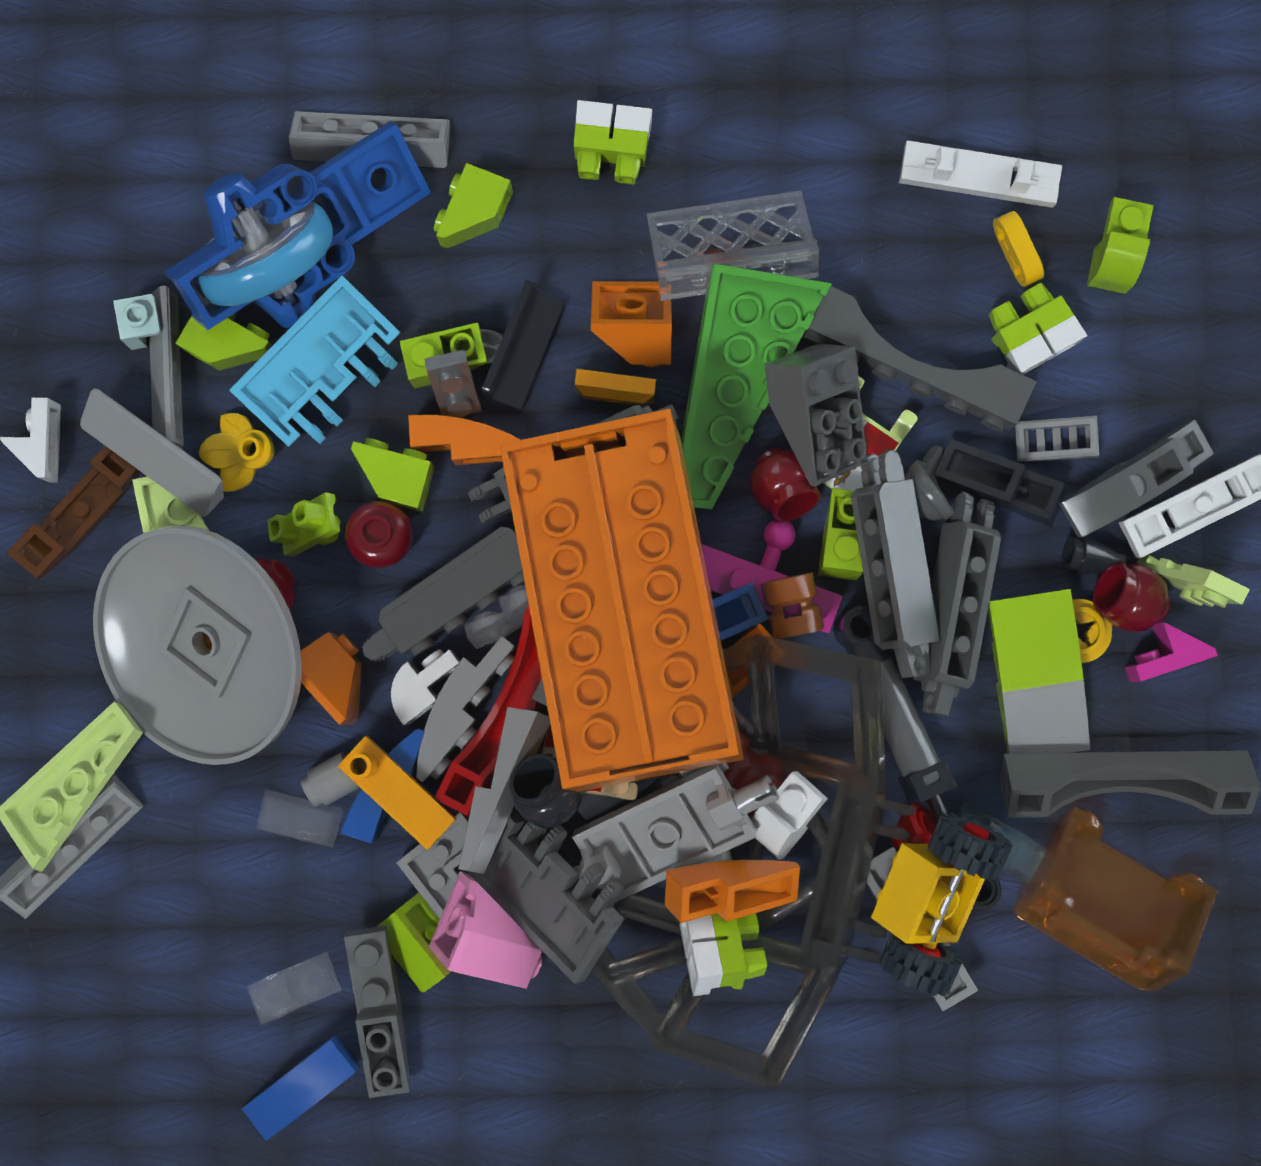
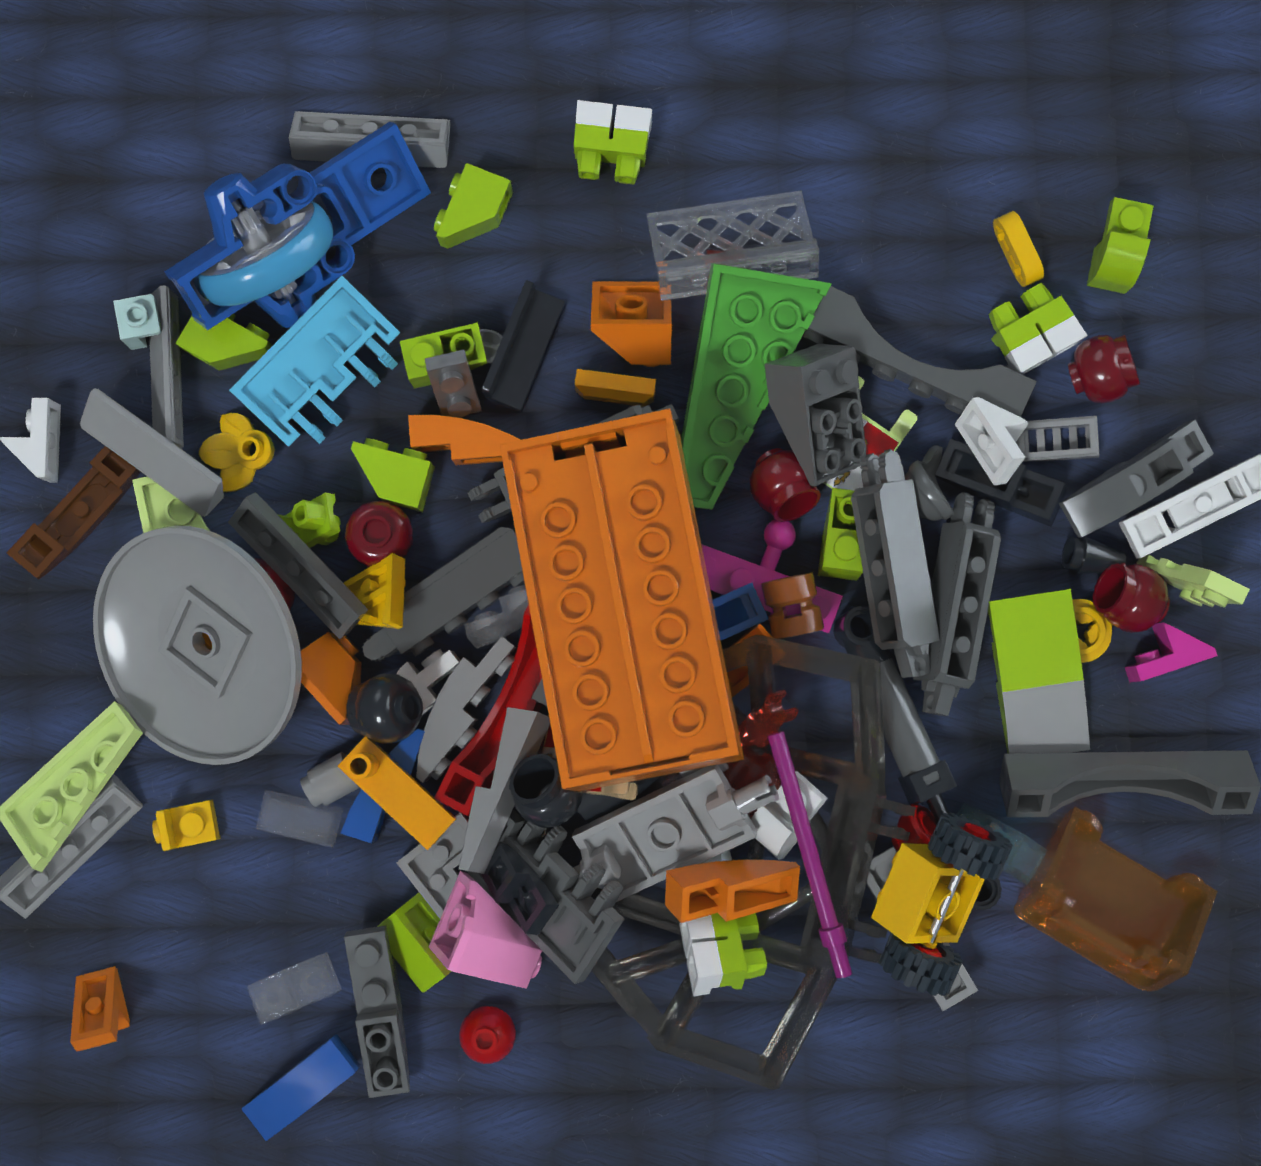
white hinge [899,140,1062,208] -> none
none -> orange slope [70,966,130,1052]
none -> yellow bracket [152,800,220,851]
none -> dark grey plate [228,492,368,639]
none -> yellow wing [344,553,406,629]
none -> black piece [346,674,423,743]
none -> red brick [459,1006,516,1064]
none -> black slope [481,843,559,935]
none -> clear red plate [738,690,798,749]
none -> magenta bar [768,731,852,978]
none -> white slope [955,397,1028,485]
none -> dark red piece [1067,335,1140,403]

